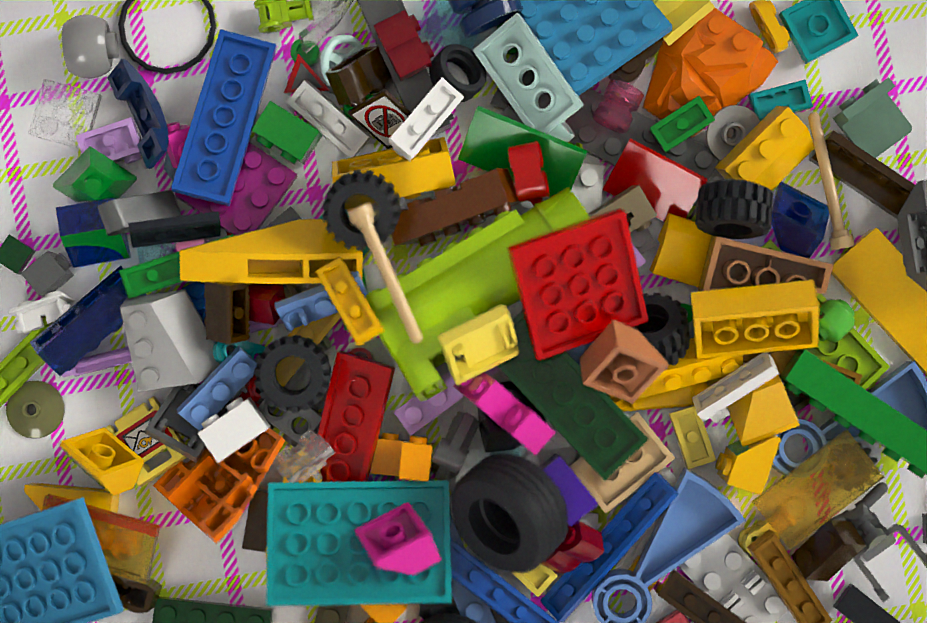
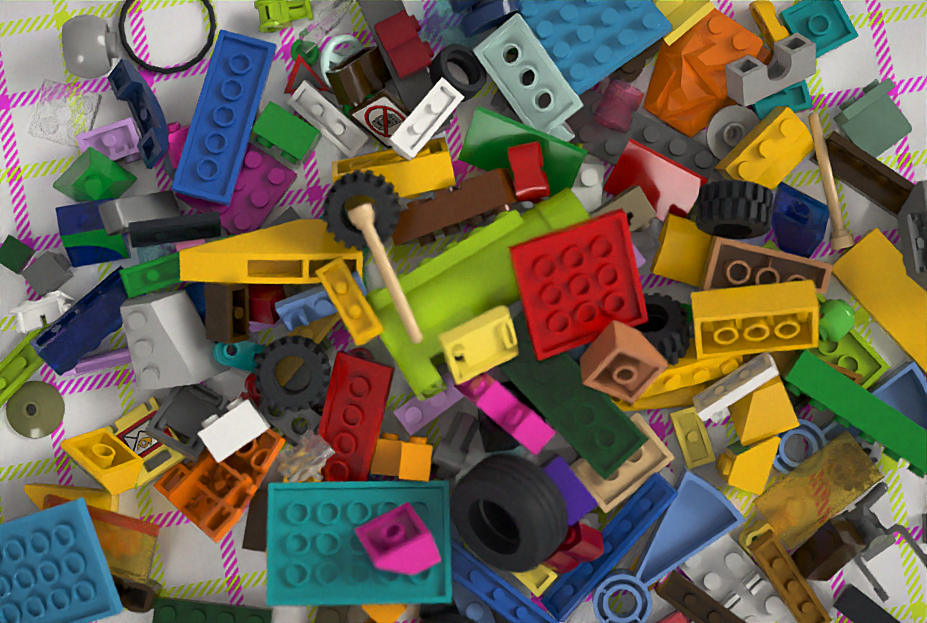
medium blue plate [177,346,257,431] -> none
green plate [649,96,715,153] -> none
none -> light grey arch [725,33,816,107]

